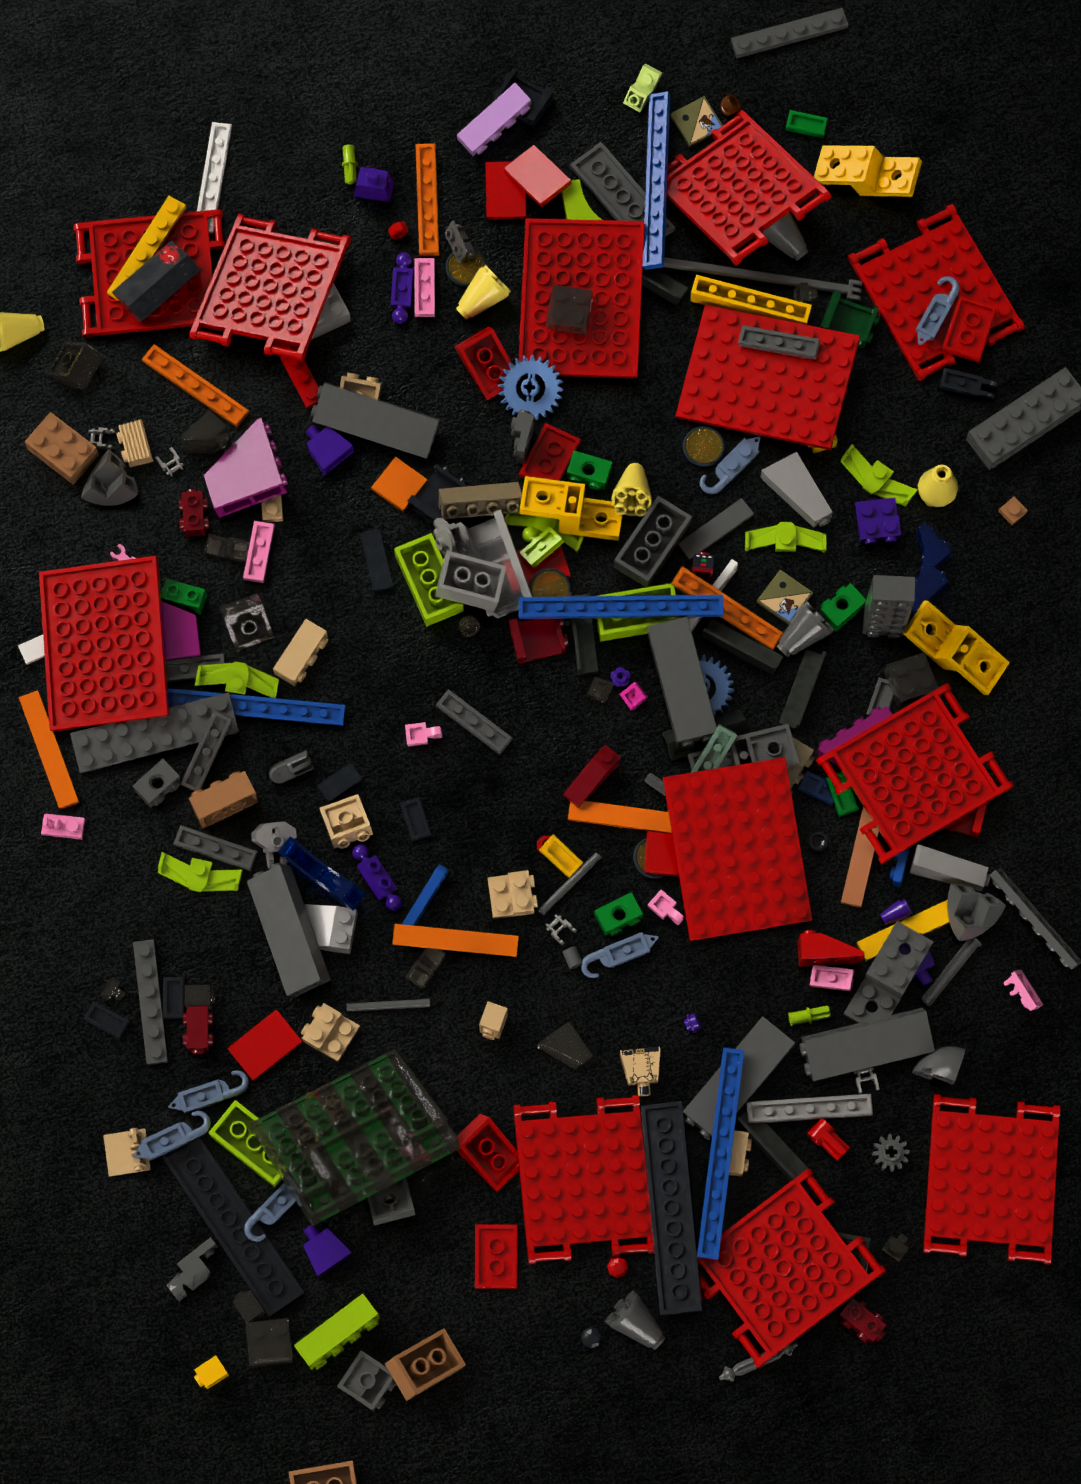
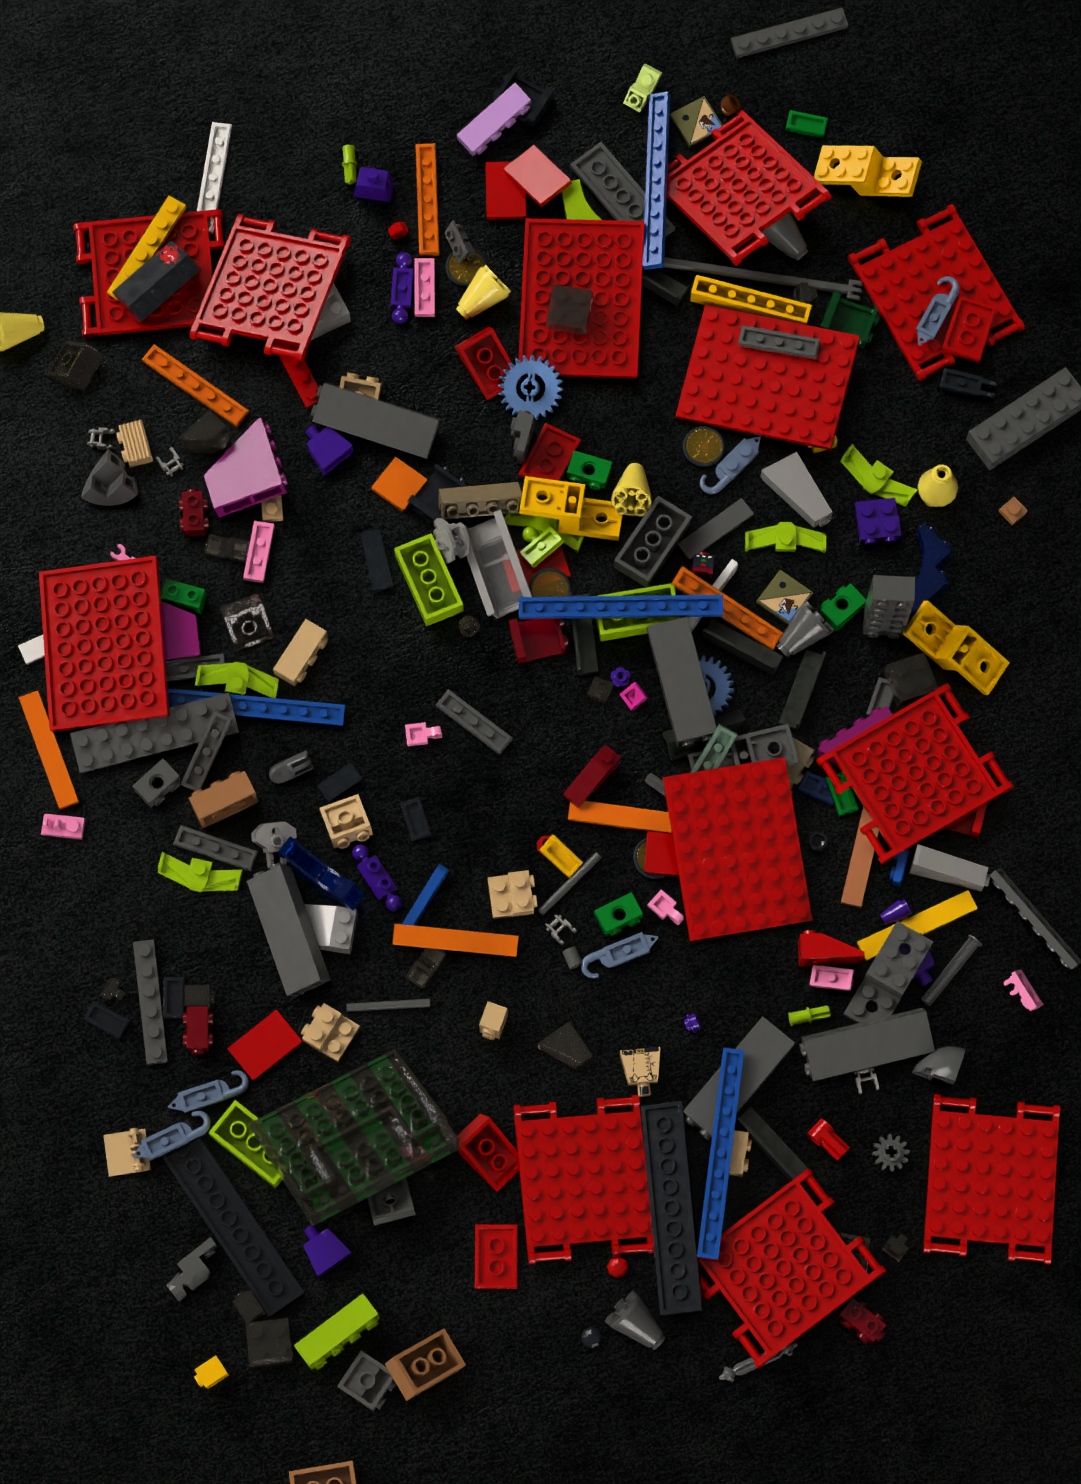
medium nougat brick [25,412,99,485] -> none
sand blue plate [244,1178,303,1242] -> none
light grey brick [435,551,506,612] -> none
light grey tile [746,1094,873,1124] -> none
dark grey brick [947,883,1006,941] -> none

